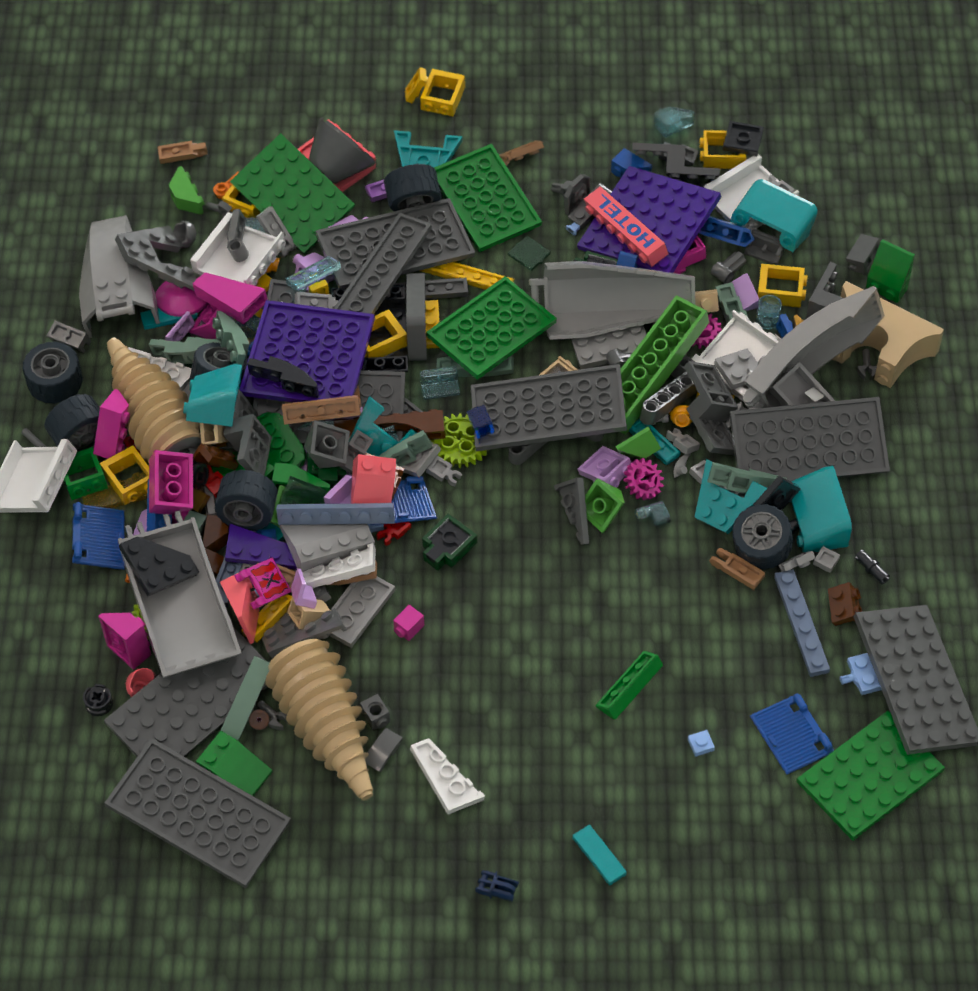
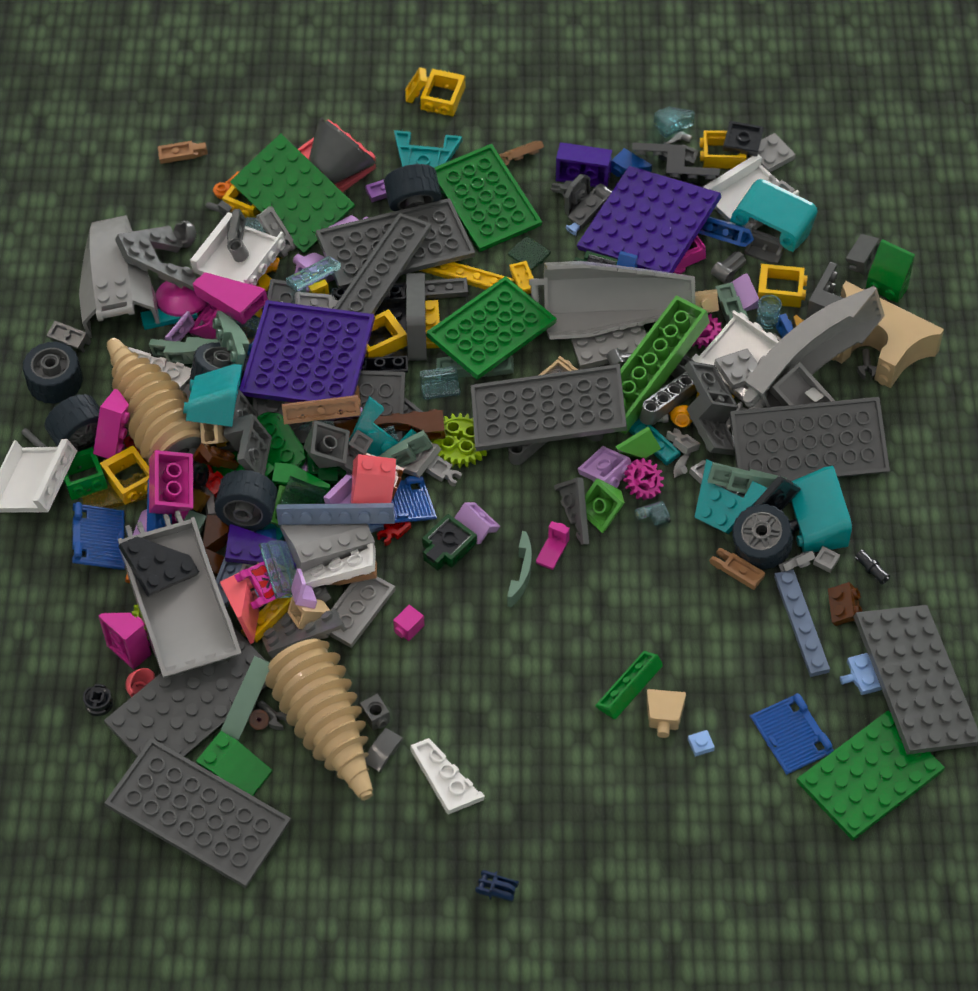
bright green slope [169,166,205,215] -> none
black slope [247,356,319,398] -> none
clear blue brick [466,405,495,439] -> none
teal tile [573,824,627,886] -> none
coral brick [584,186,668,267] -> none
none -> clear light blue piece [259,540,296,599]
none -> lavender panel [455,502,500,544]
none -> sand green slope [507,531,532,607]
none -> yellow plate [509,261,534,294]
none -> dark pink bracket [536,521,570,570]
none -> dark purple brick [556,142,612,187]
none -> tan torso [646,689,686,738]
none -> light grey bar [667,131,692,144]
none -> light grey plate [750,133,796,172]

